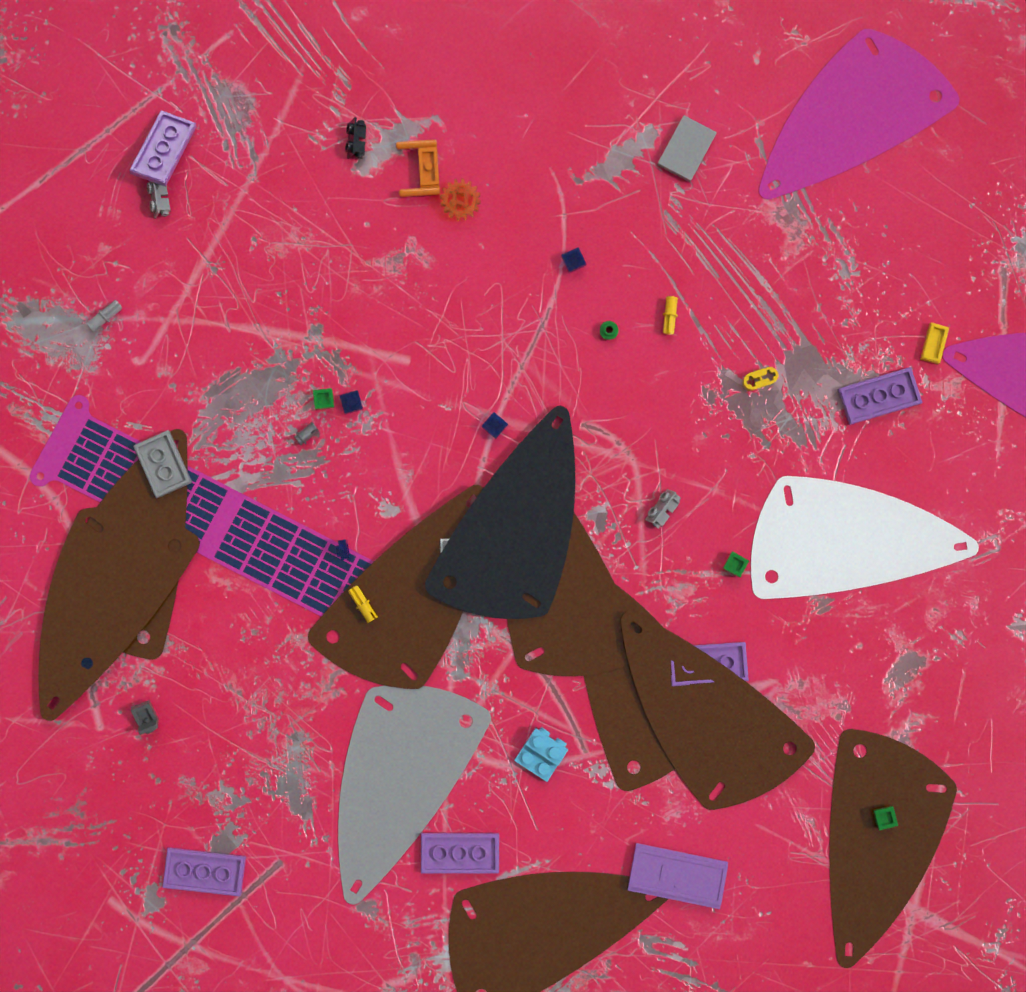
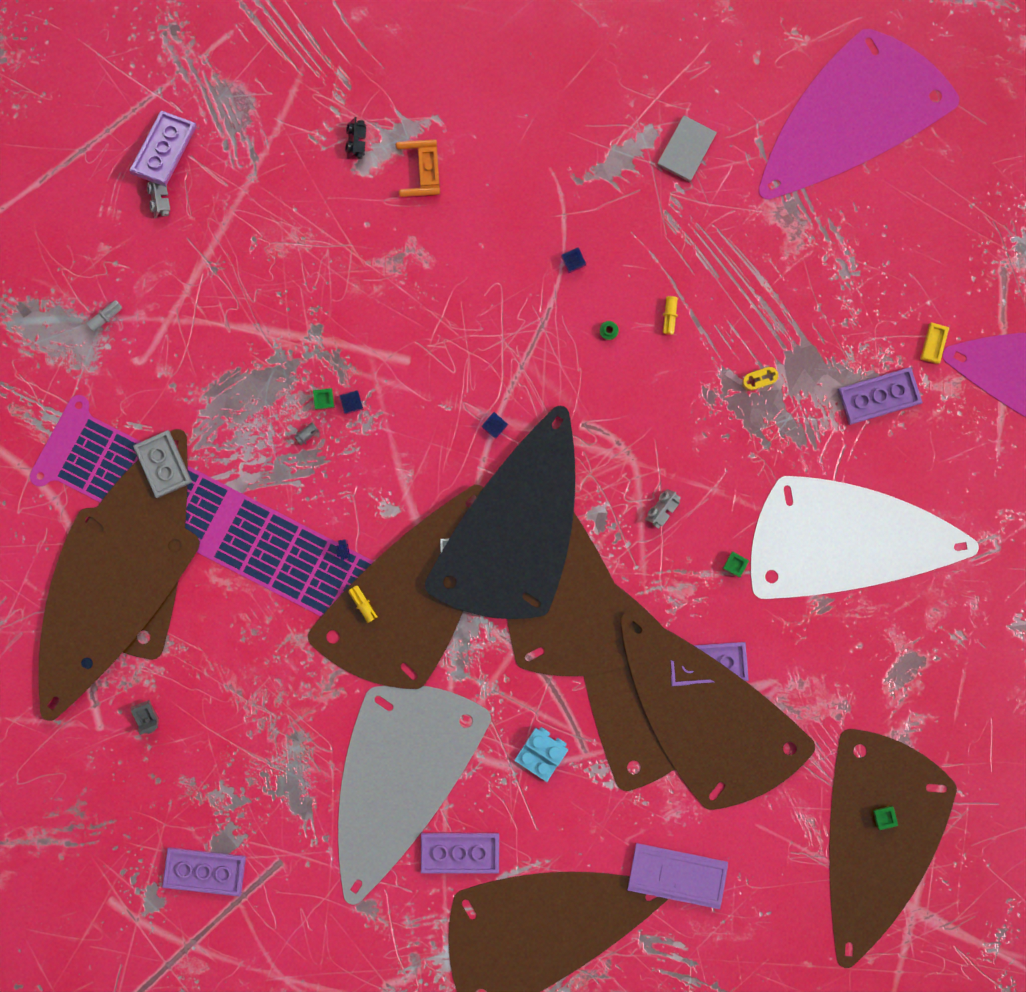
gear [440,178,481,221] -> none

